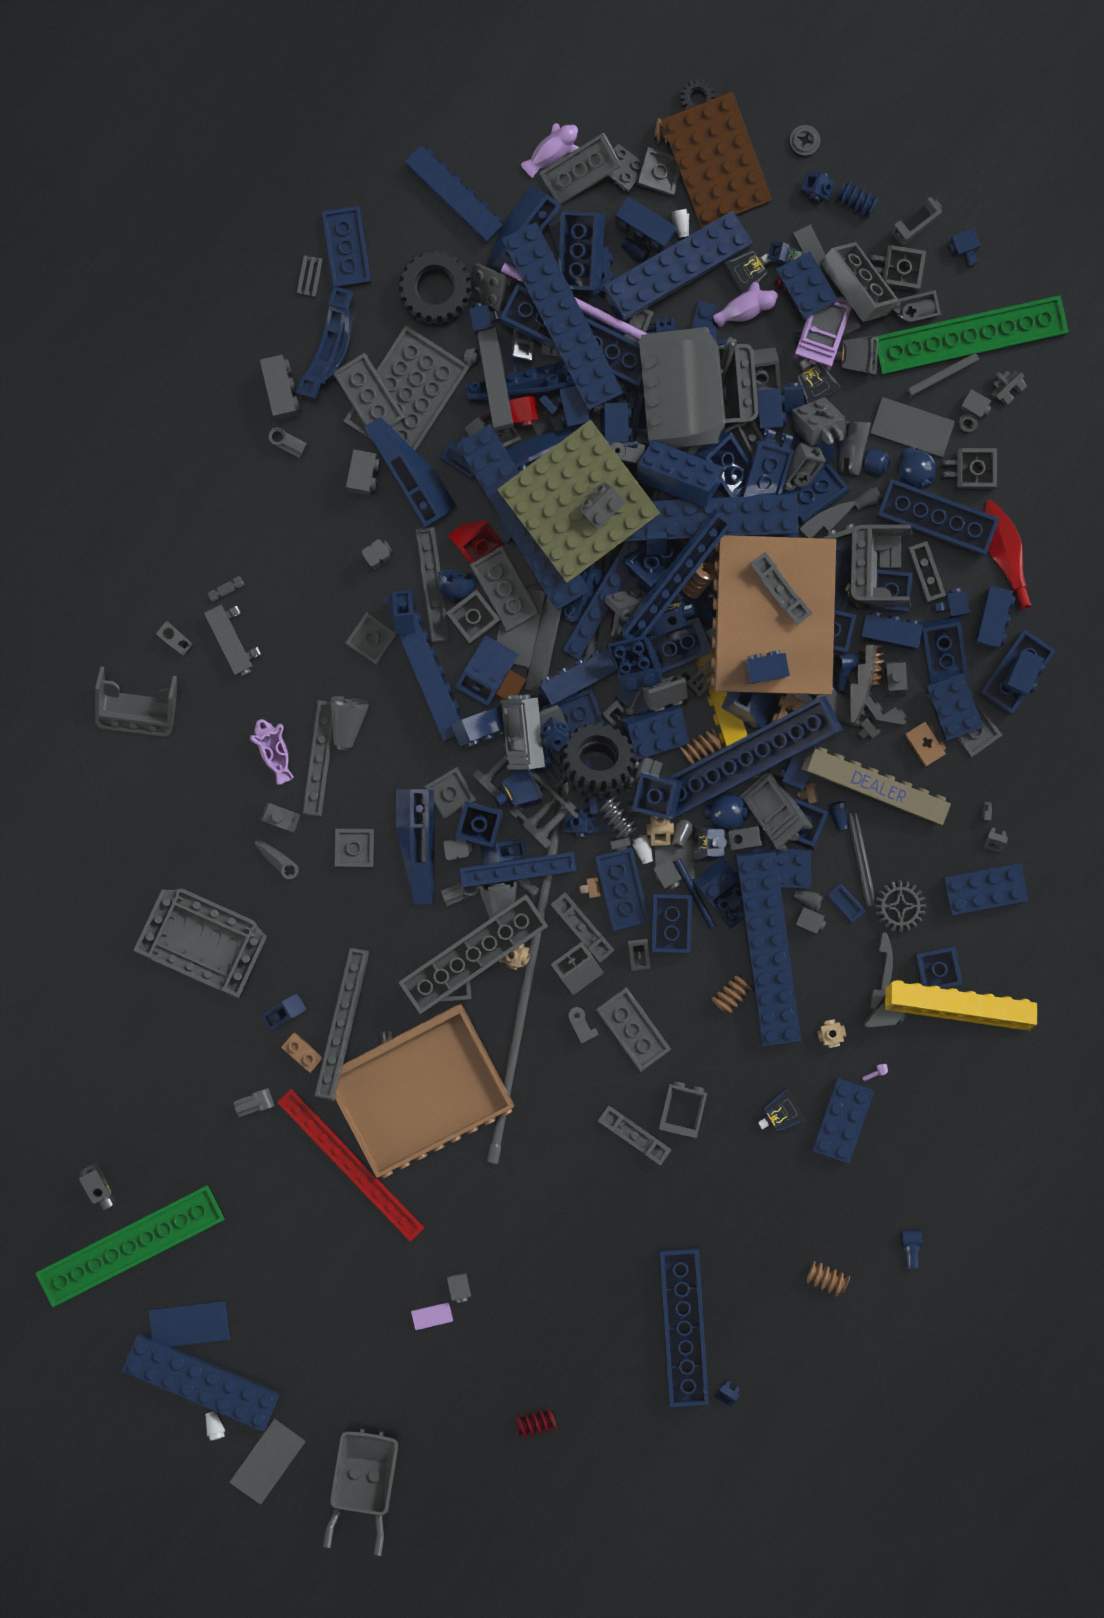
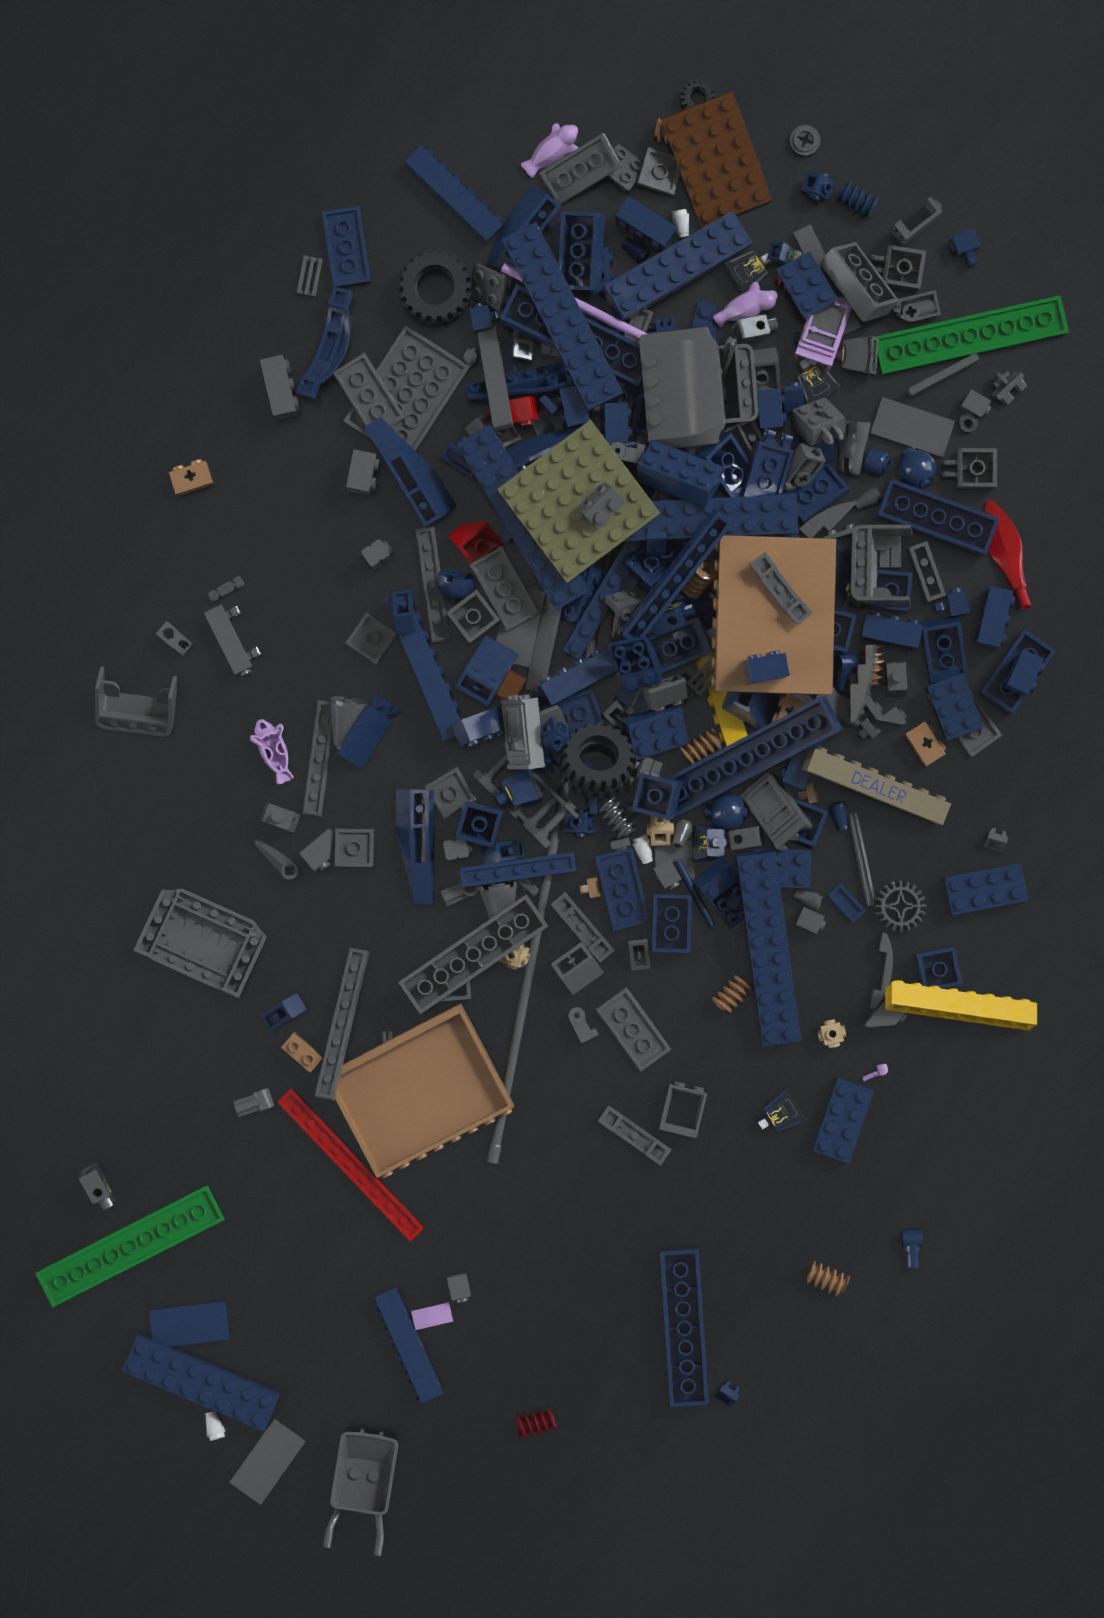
dark grey piece [269,428,307,458] -> none
dark grey tile [982,801,992,821] -> none
none -> medium nougat brick [169,459,214,496]
none -> dark grey slope [299,829,333,872]
none -> dark blue tile [337,694,400,769]
none -> dark blue brick [373,1287,444,1403]
none -> dark grey torso [730,315,778,344]

